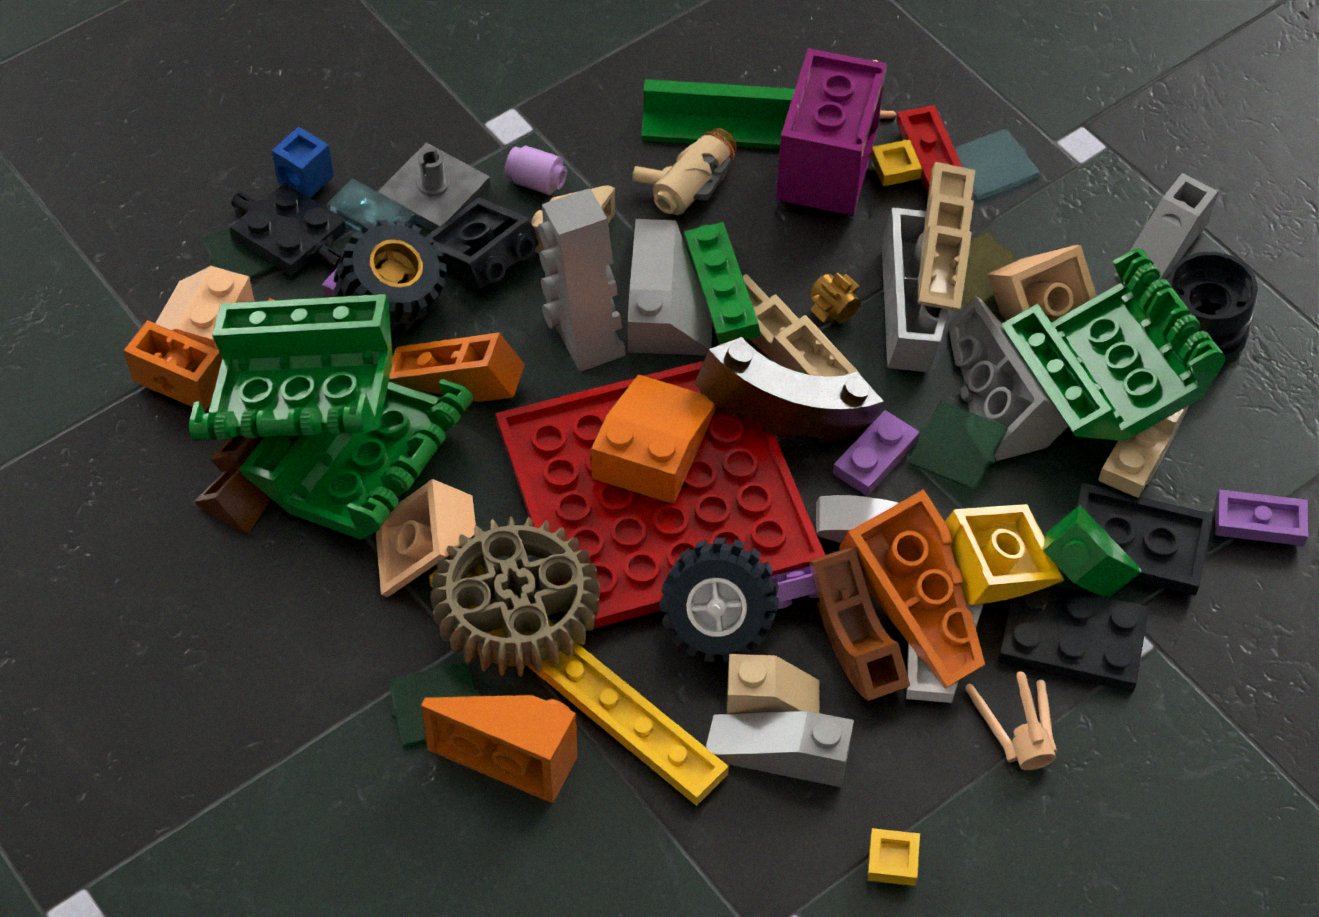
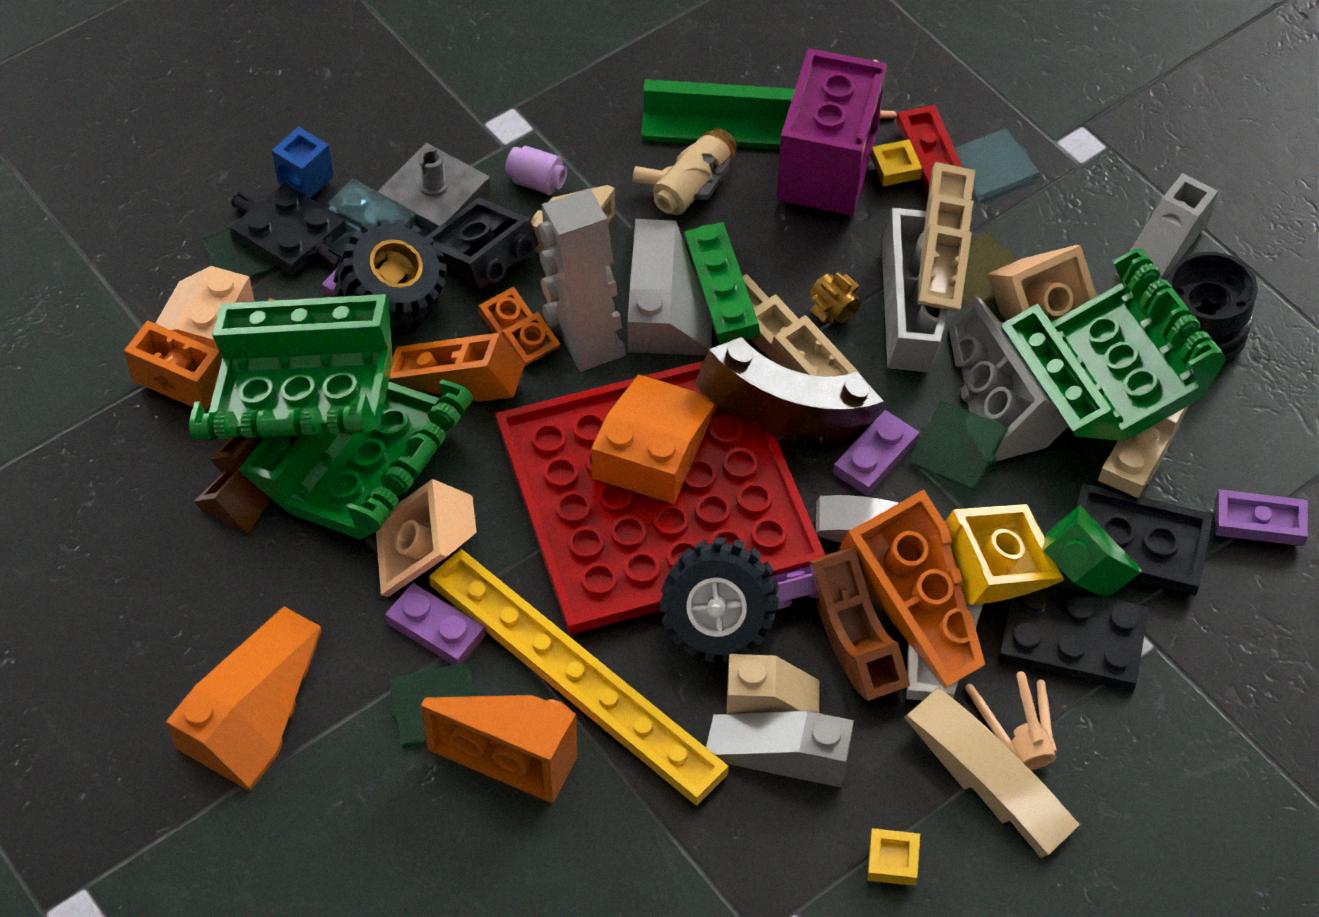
dark tan gear [431,516,600,677] -> none
none -> orange wedge [166,606,322,791]
none -> medium lavender plate [385,583,486,668]
none -> orange slope [478,287,561,366]
none -> tan slope [904,687,1080,857]

